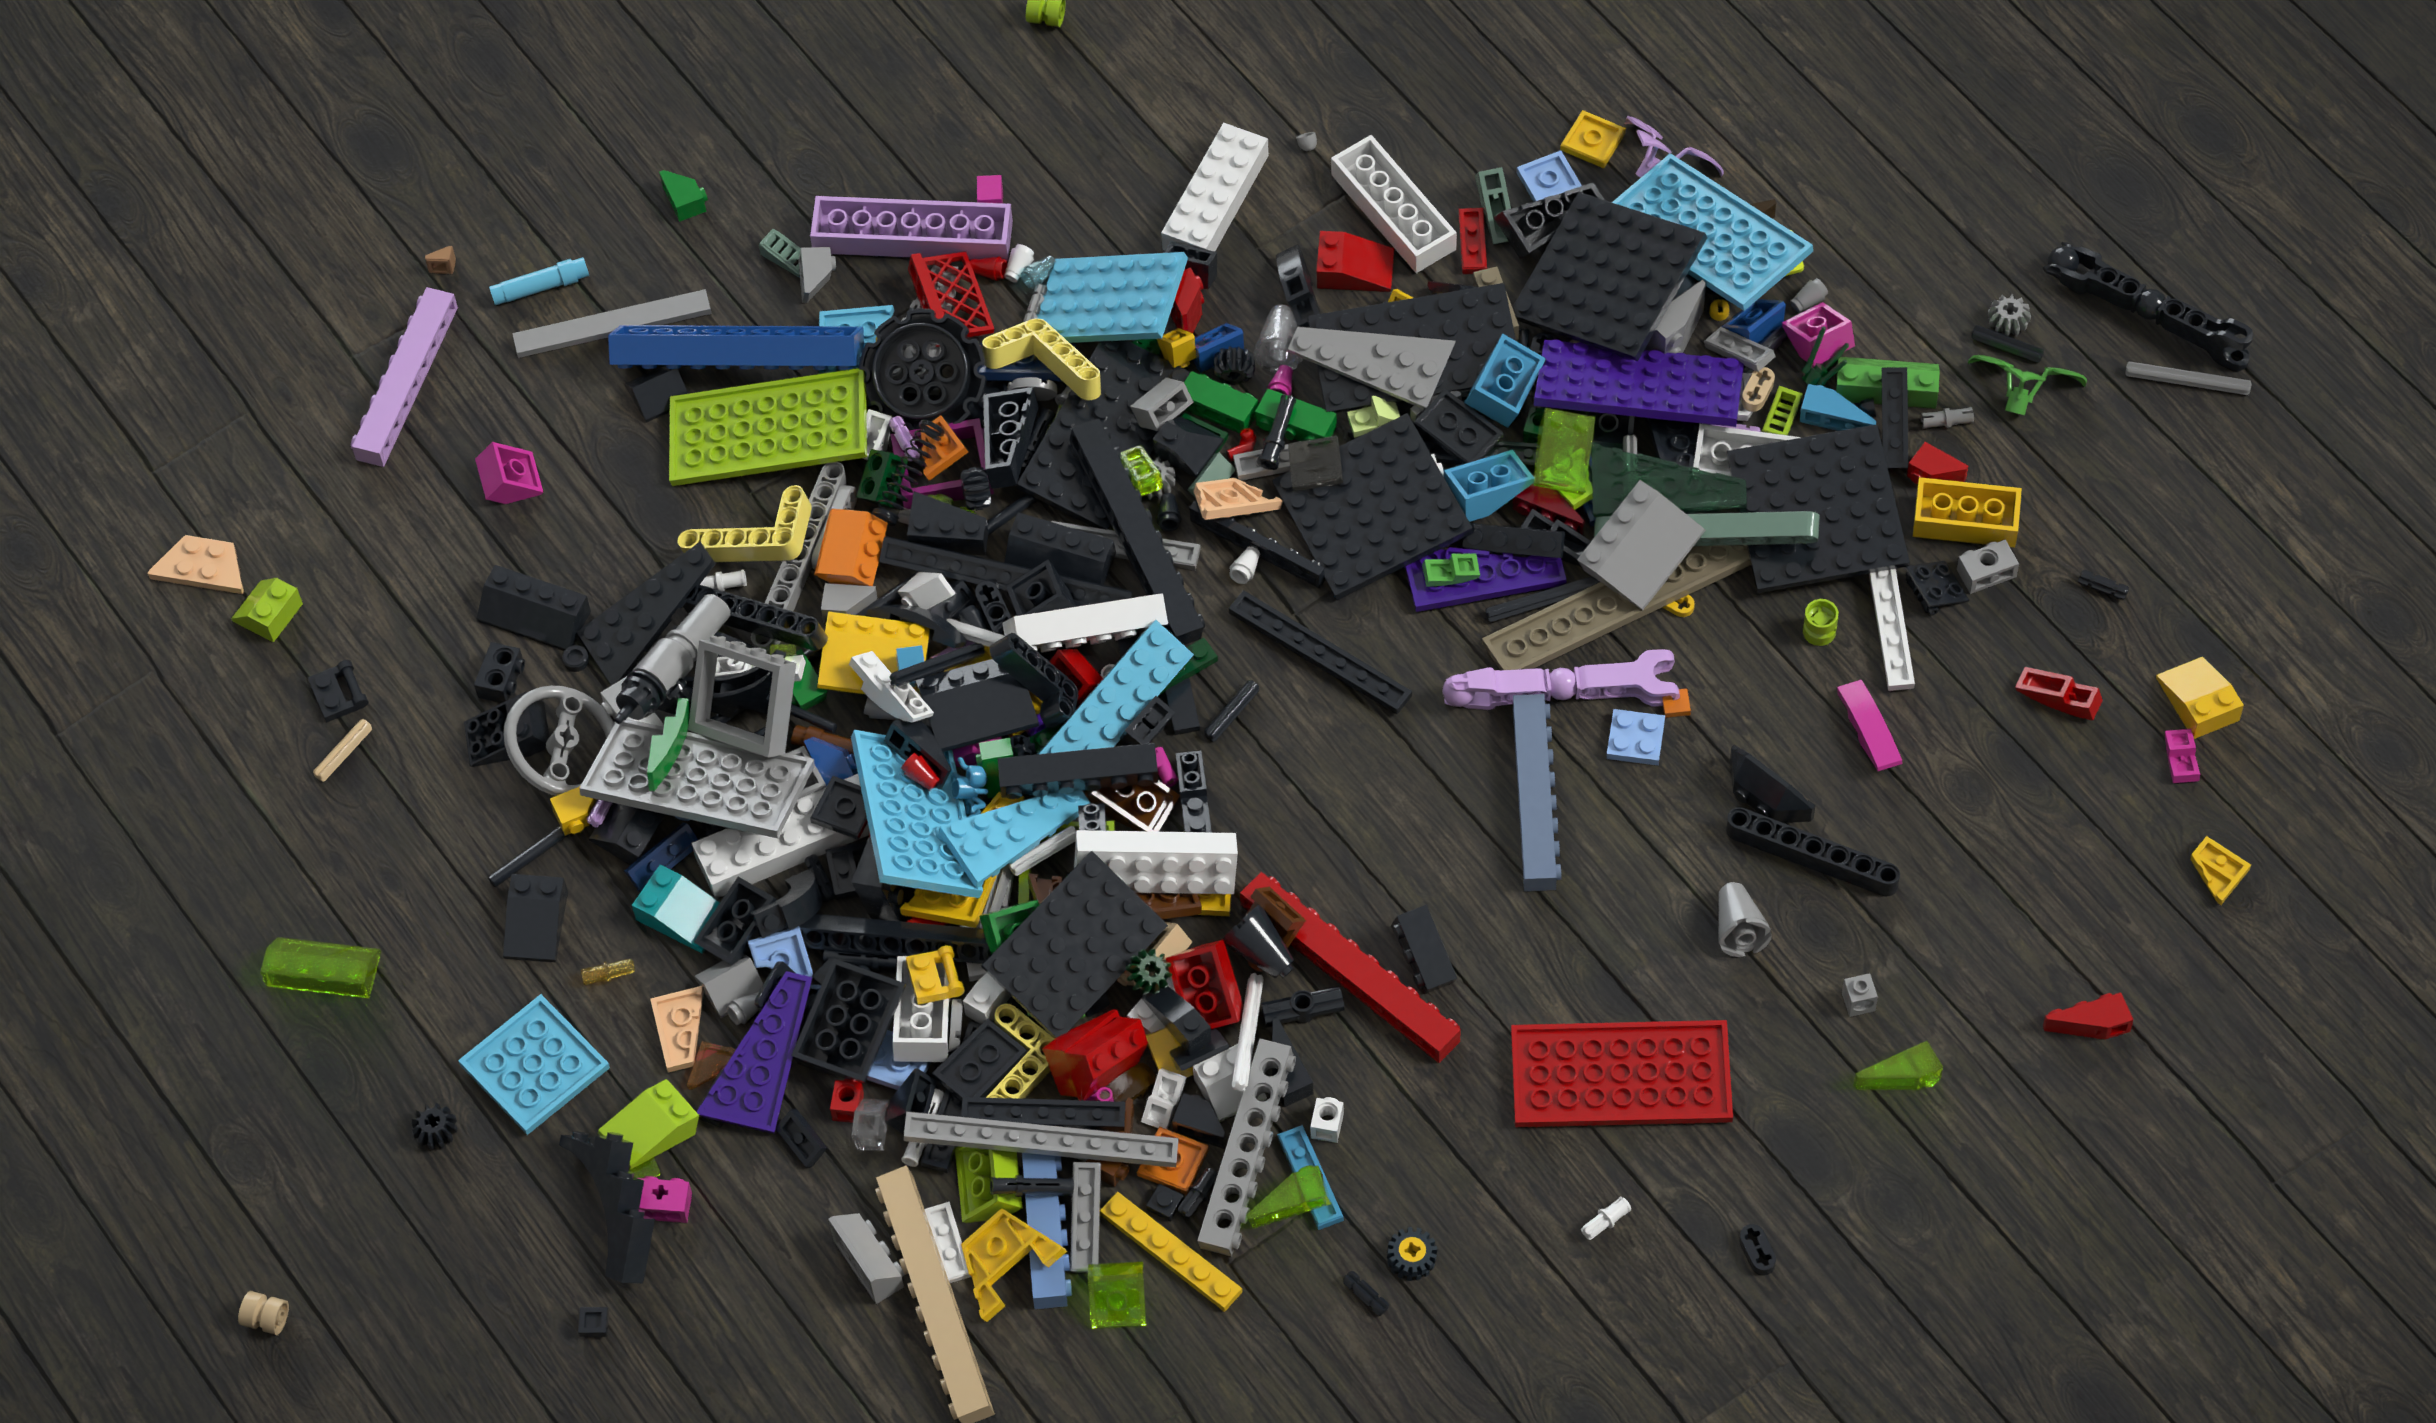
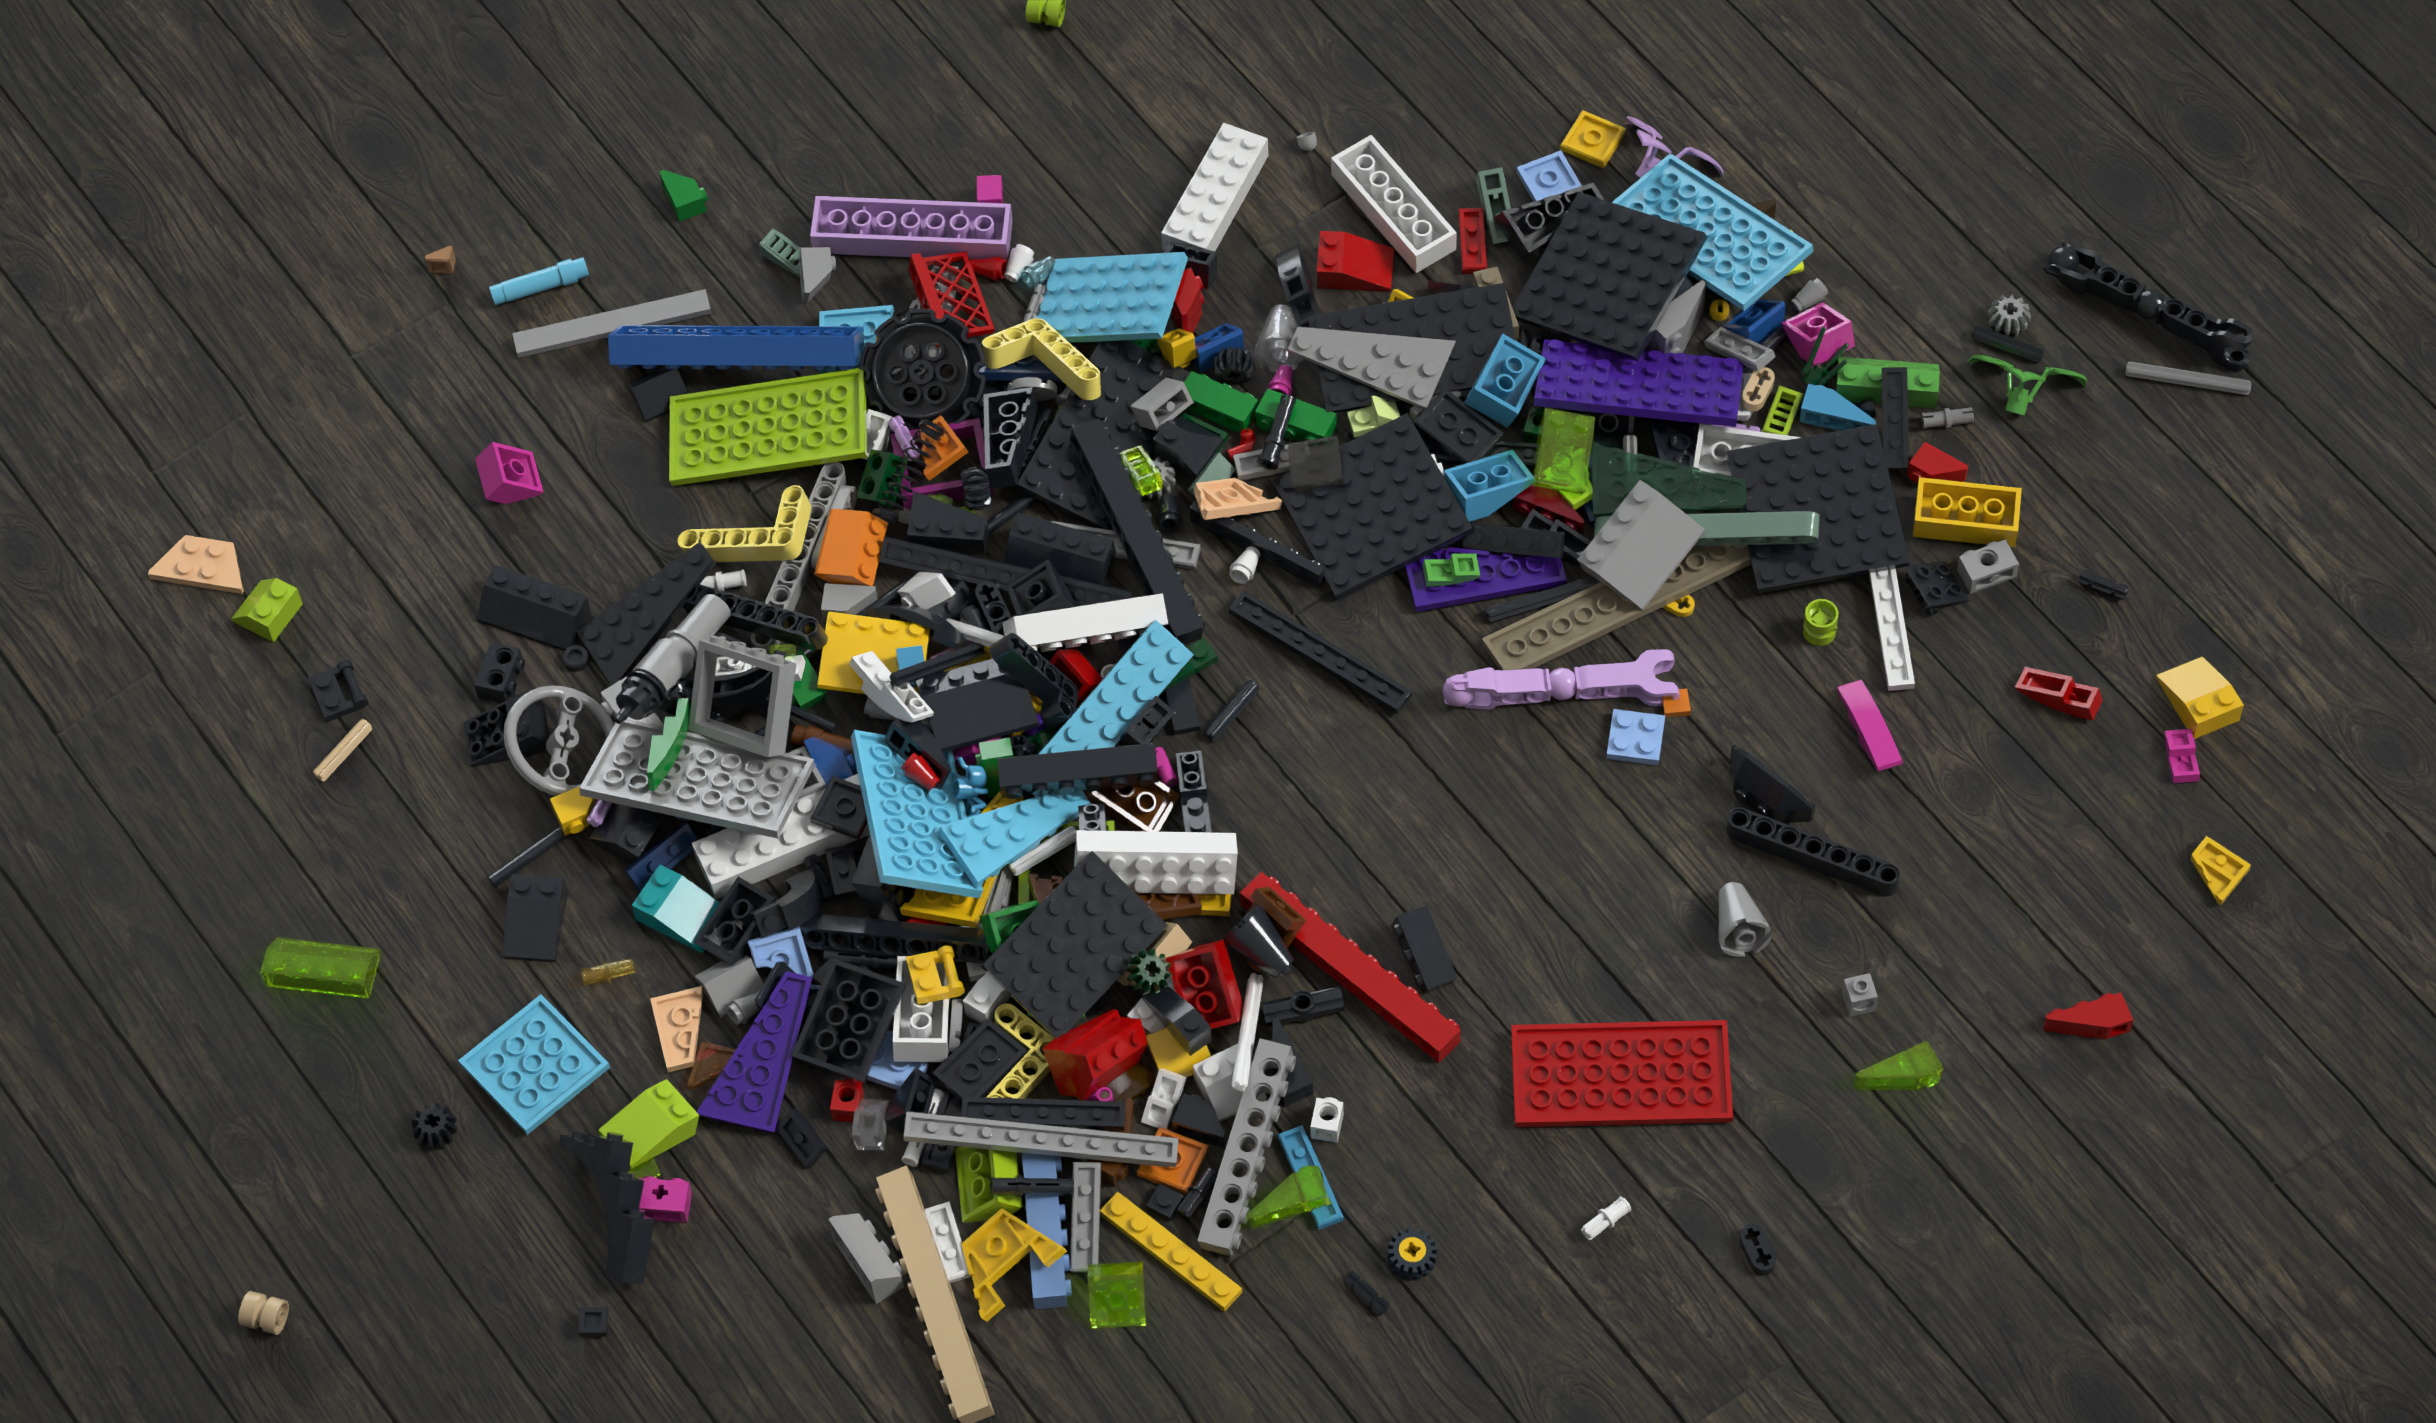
lavender brick [351,287,458,467] -> none
black slope [1169,1029,1229,1071] -> none
sand blue brick [1513,694,1561,891] -> none

